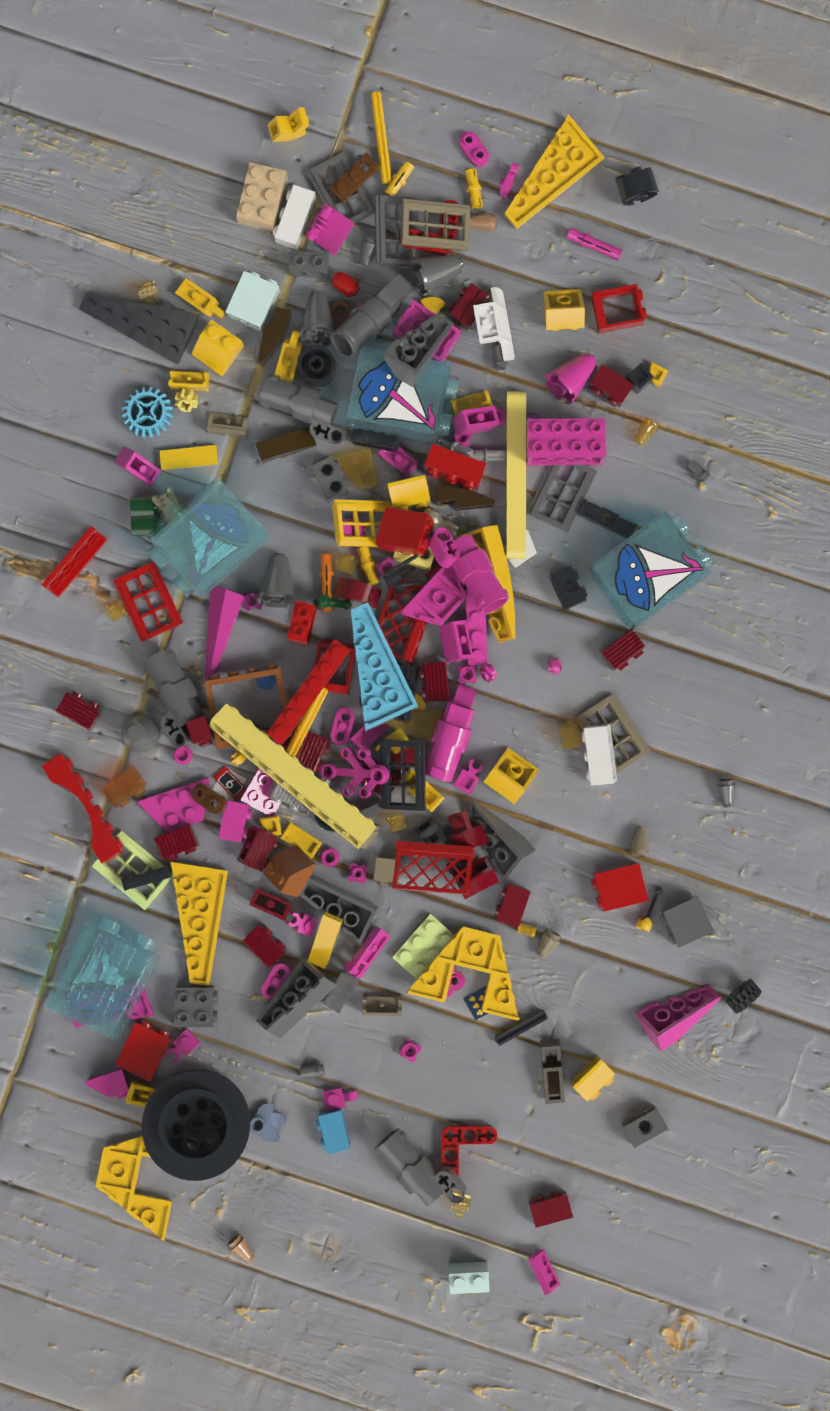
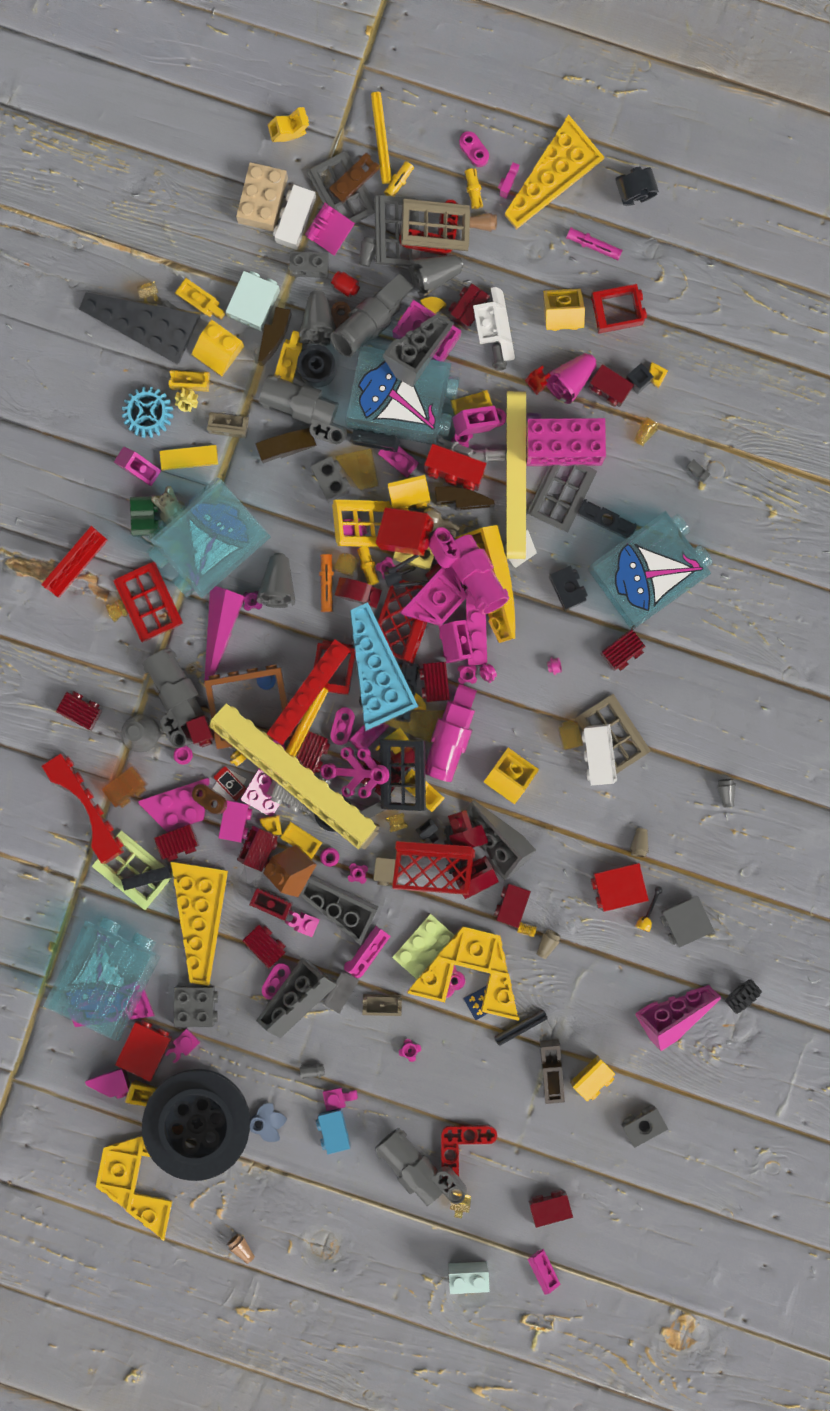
red window [287,601,317,647] -> none
yellow tile [308,912,343,969] -> none
dark green piece [314,594,352,610] -> none
dark pink plate [453,759,483,795] -> none
none -> red plate [525,365,550,395]

